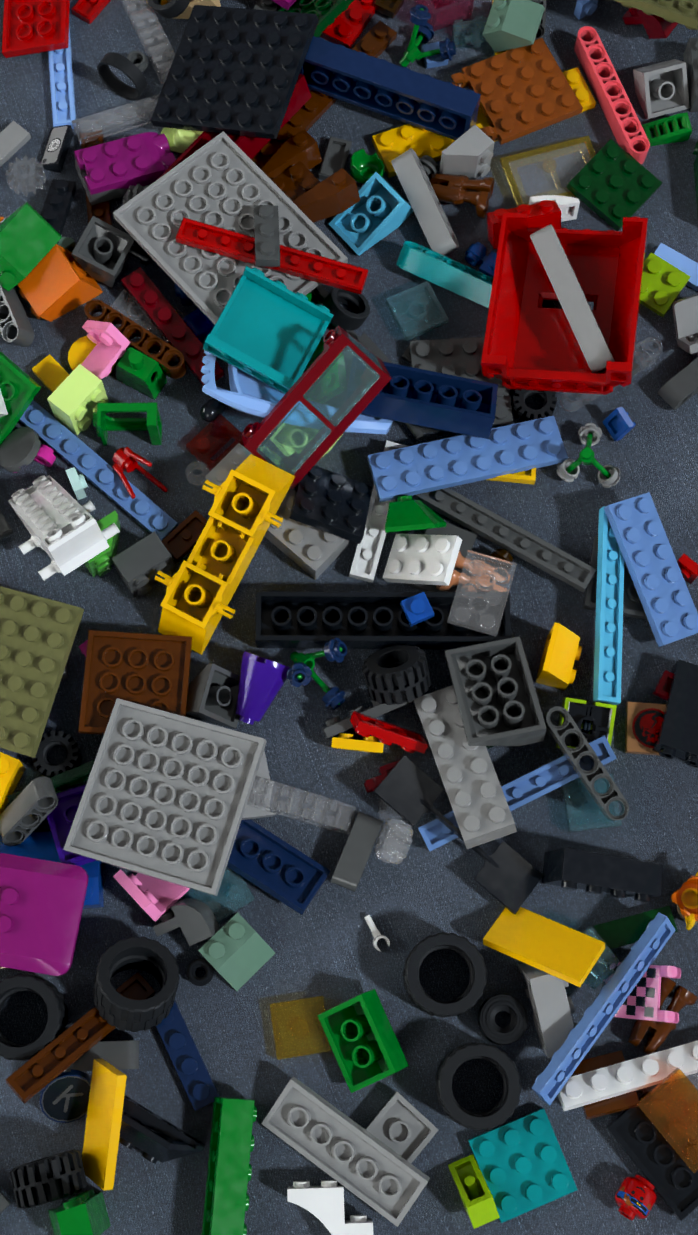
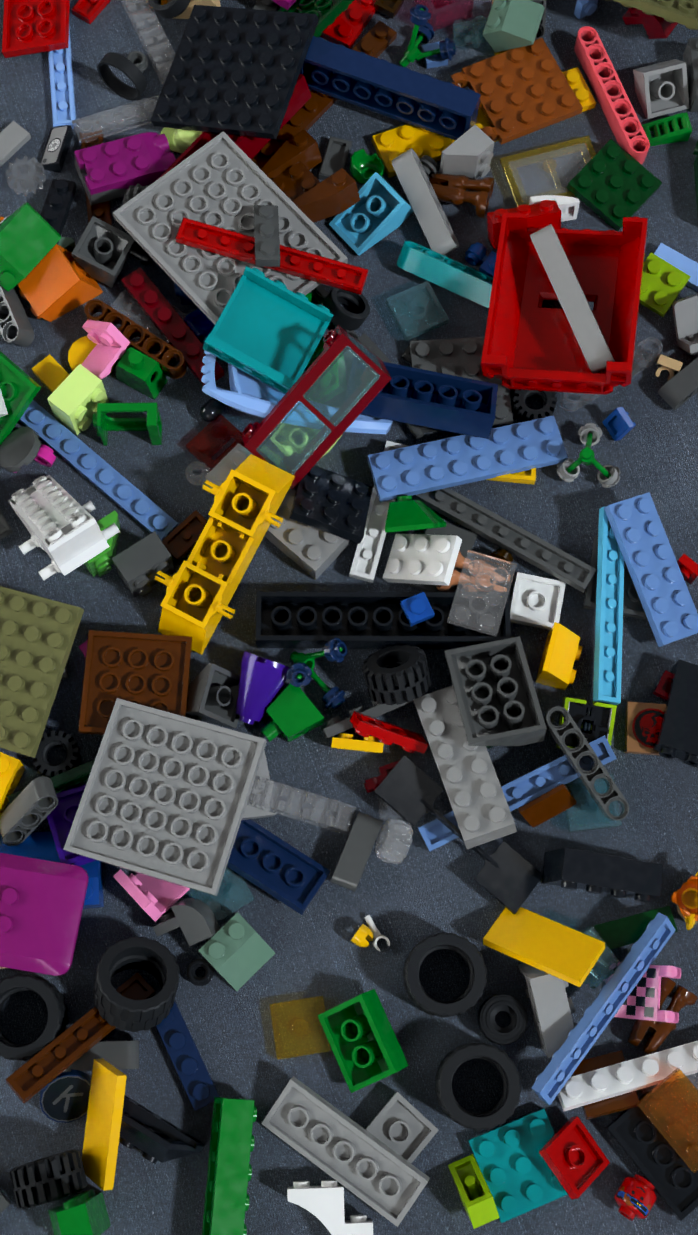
light aqua plate [65,467,88,500] -> none
red plant [112,447,168,499] -> none
none -> green torso [260,684,324,742]
none -> yellow hinge [350,924,373,947]
none -> white plate [510,572,566,630]
none -> reddish brown slope [518,784,577,827]
none -> red plate [539,1116,610,1200]
none -> tan tile [655,354,683,381]

